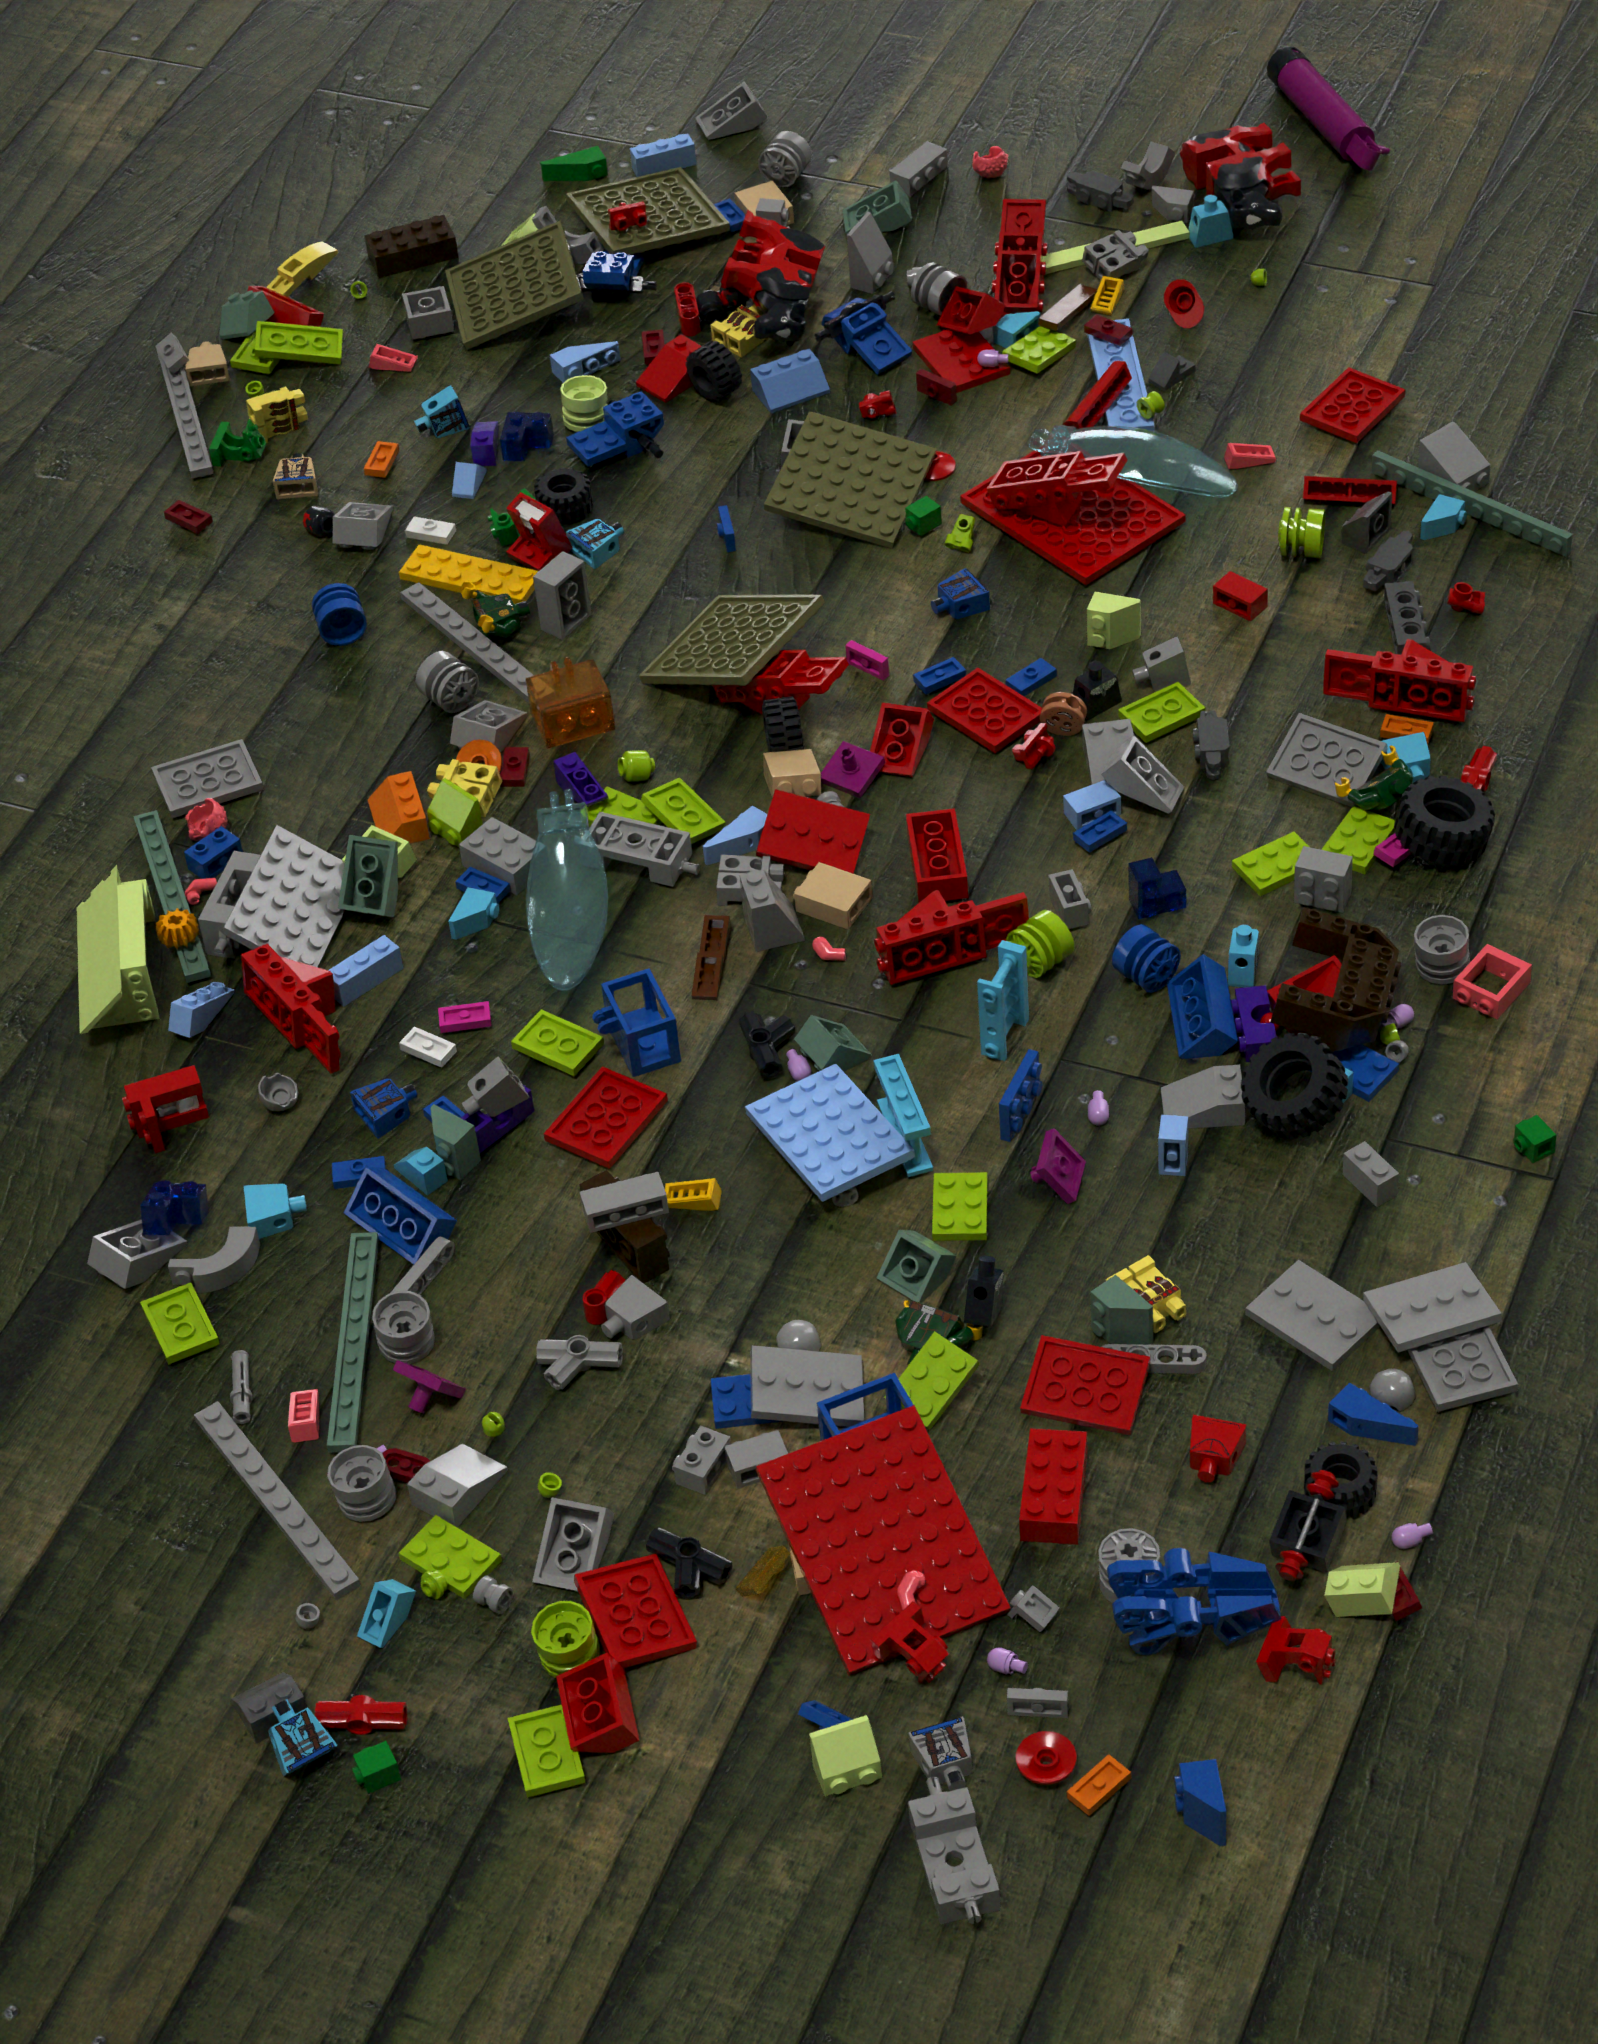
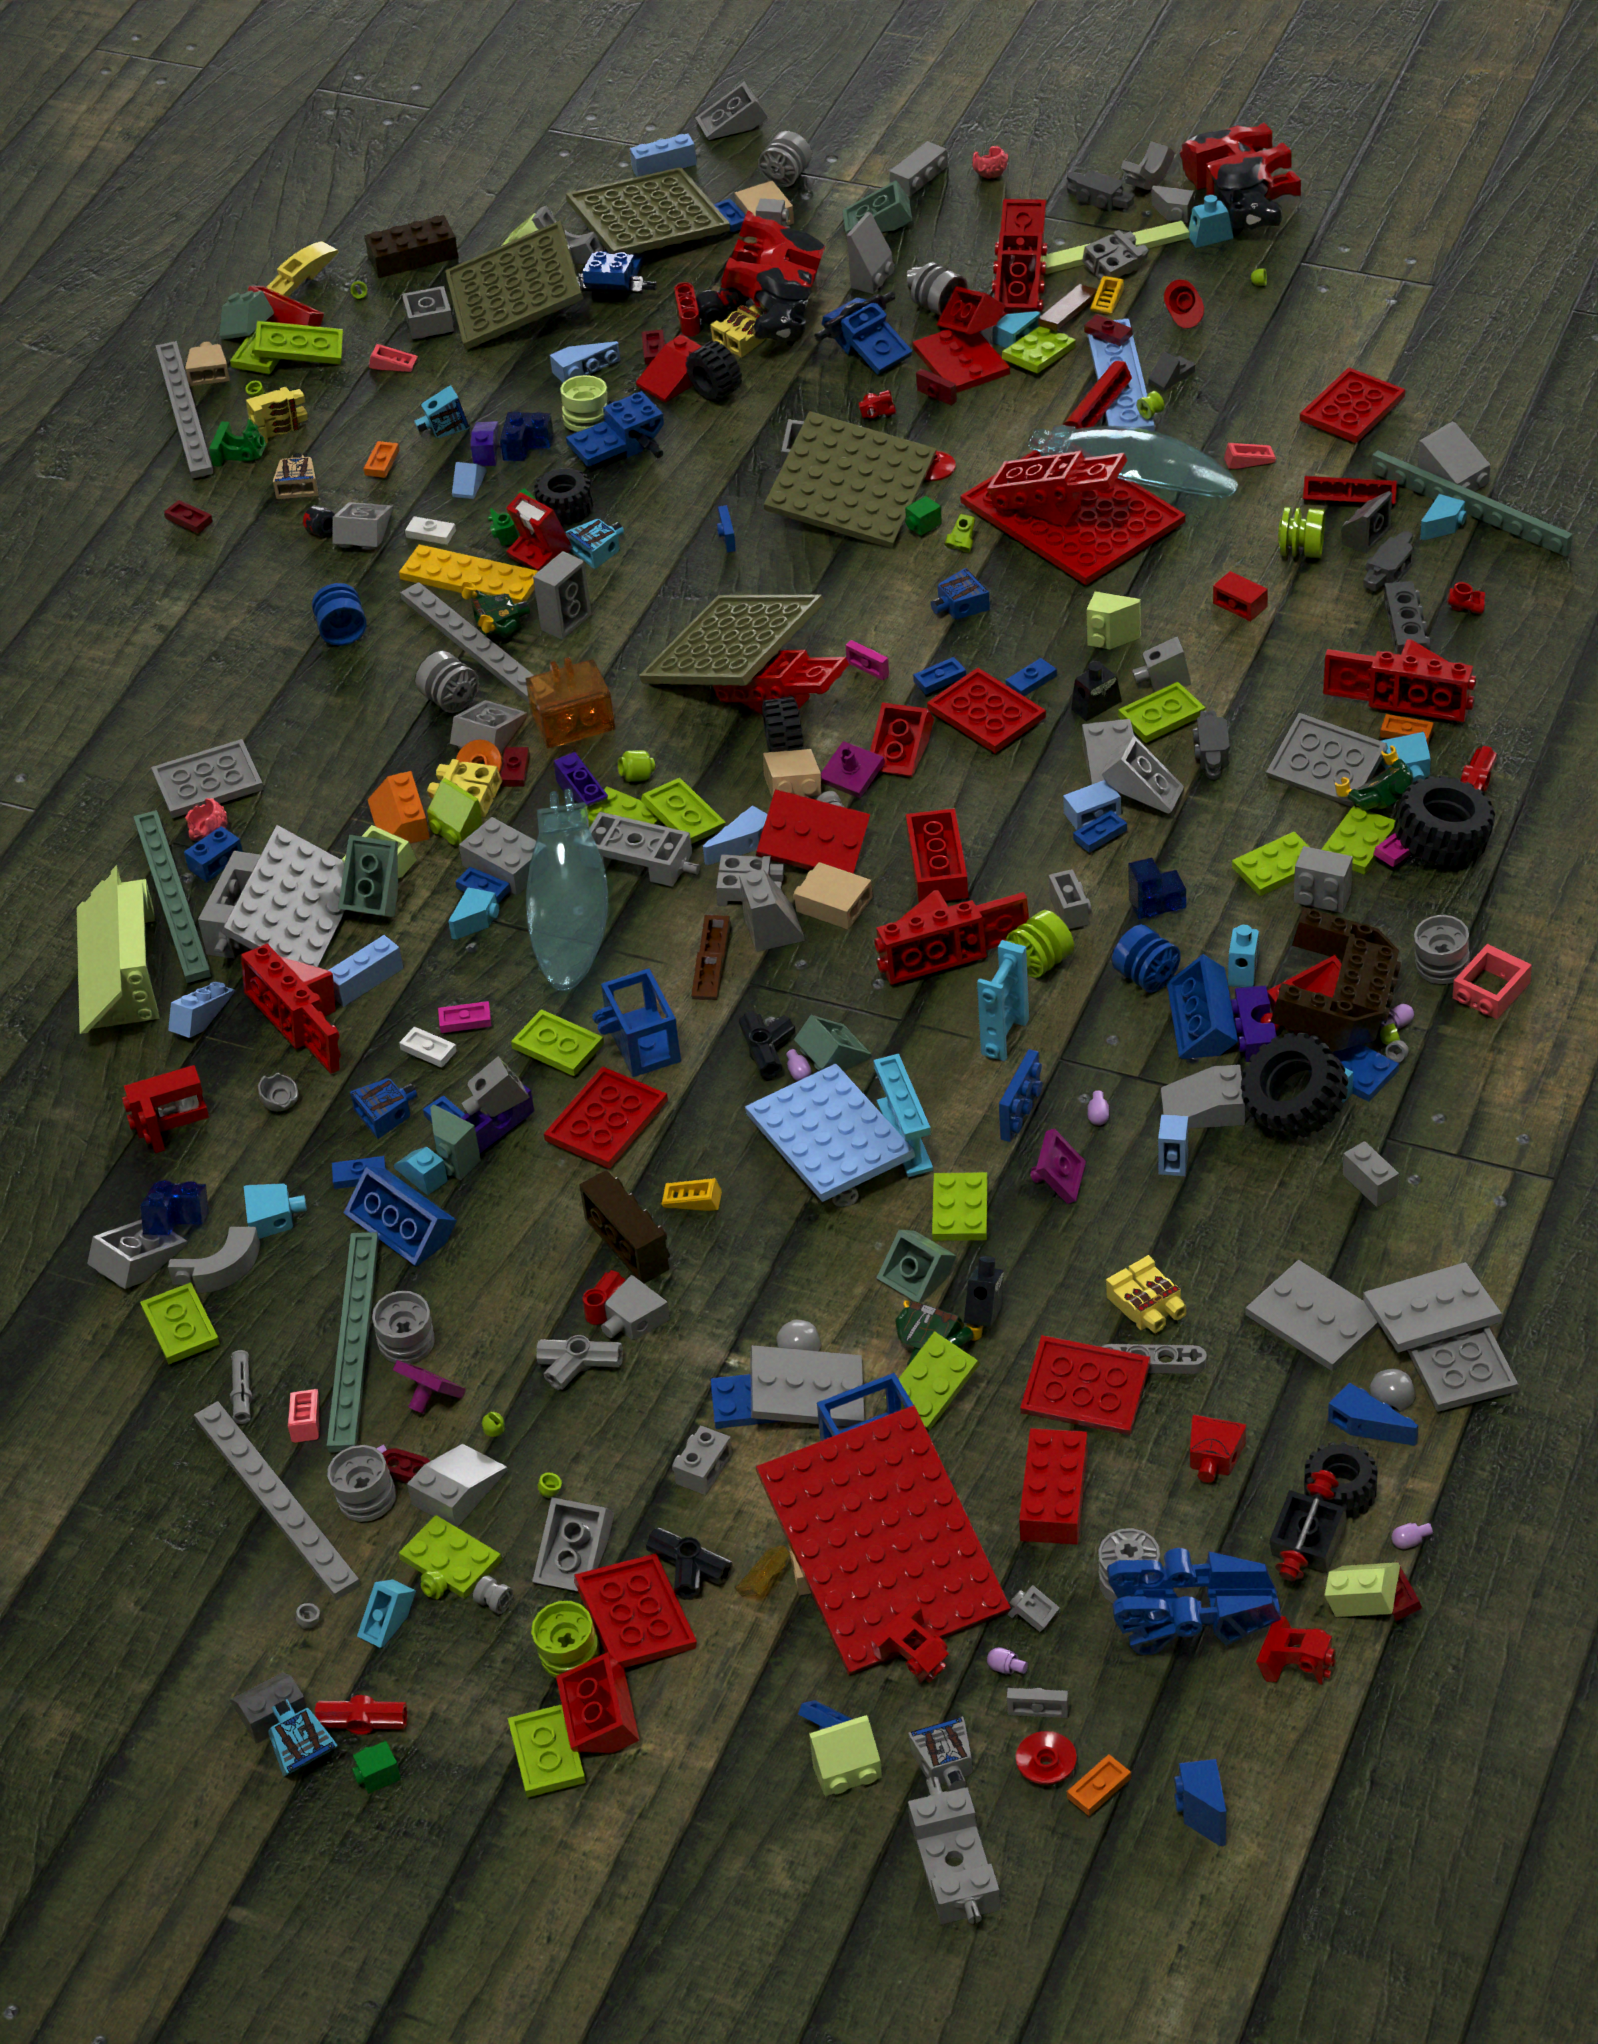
light grey plate [155,332,189,374] -> none
light orange gear [156,908,199,950] -> none
coral arm [184,878,217,905] -> none
light grey beam [390,1236,455,1295] -> none
green slope [540,146,608,181] -> none
light grey brick [580,1172,669,1233] -> none
red hips [608,201,647,231] -> none
light grey brick [724,1430,788,1489] -> none
medium blue slope [750,349,830,413] -> none
coral arm [812,937,846,961] -> none
coral arm [897,1570,925,1609] -> none
lavender cylinder [977,350,1009,367] -> none
red hips [1012,723,1056,769] -> none
nougat head [1040,692,1087,736] -> none
sand green slope [1090,1275,1153,1345] -> none
magenta piece [1266,46,1390,171] -> none
green brick [1513,1115,1557,1163] -> none

